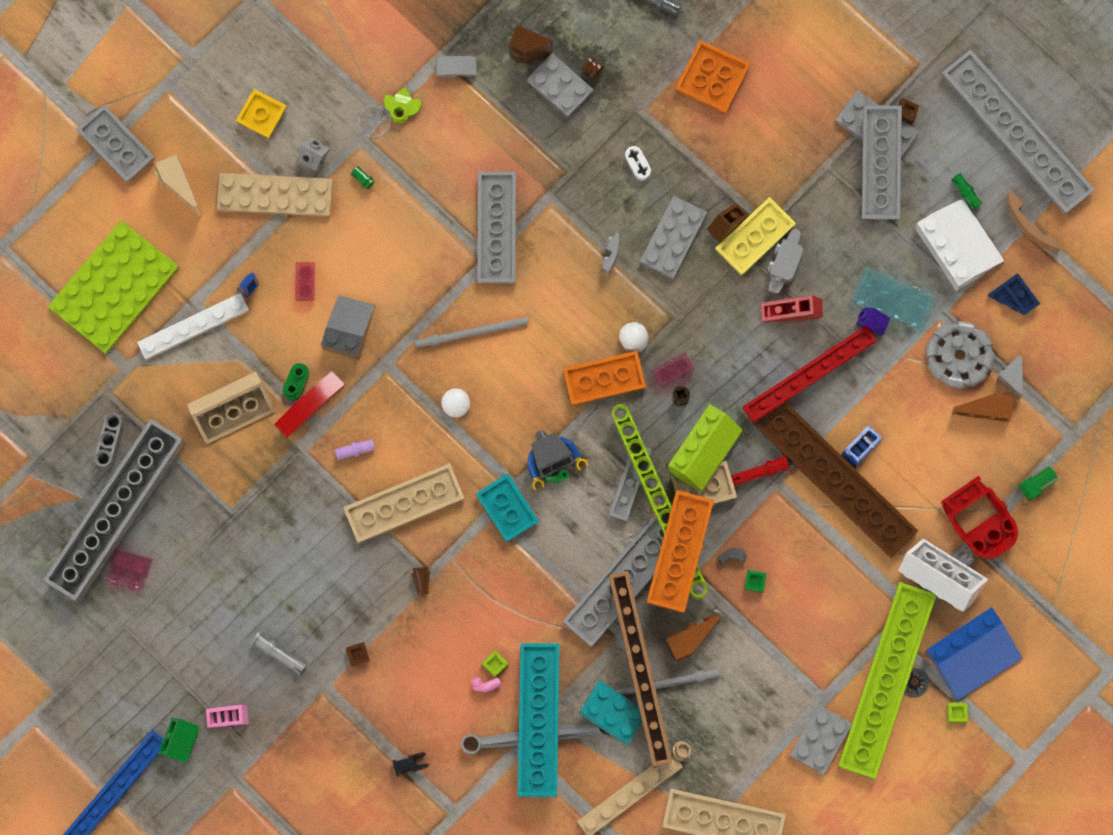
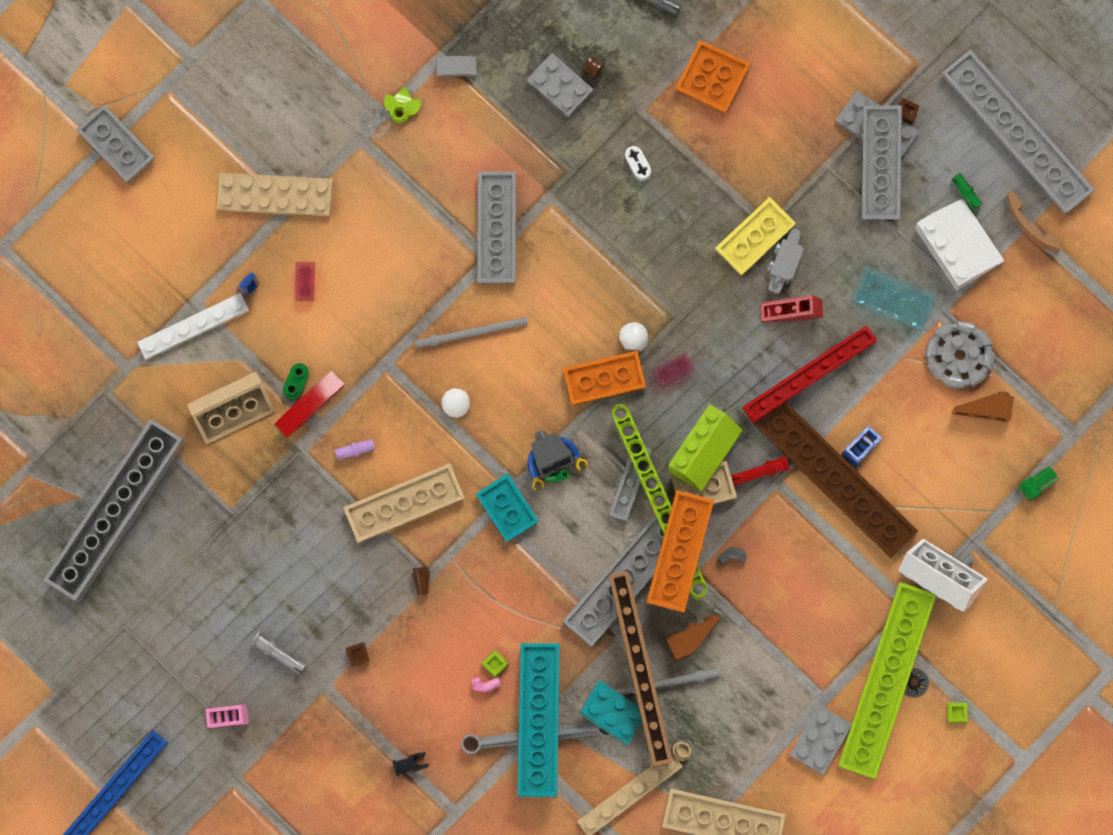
lime plate [47,220,179,354] -> none
light grey beam [94,413,124,470] -> none
clear pink plate [105,549,152,591] -> none
tan slope [154,155,202,216] -> none
green brick [158,717,199,763] -> none
yellow plate [236,89,287,139] -> none
light grey brick [297,138,330,171] -> none
slope [321,295,375,359] -> none
green pin [350,166,375,190] -> none
reddish brown slope [509,25,553,64] -> none
light grey slope [601,233,619,276] -> none
light grey plate [640,196,707,280] -> none
dark brown bush [672,386,690,406] -> none
reddish brown slope [706,203,749,242] -> none
green plate [744,570,767,593] -> none
dark purple bracket [856,308,891,335] -> none
blue slope [925,607,1022,701] -> none
red slope [941,476,1018,559] -> none
dark blue wing [988,273,1040,316] -> none
light grey slope [997,356,1023,397] -> none

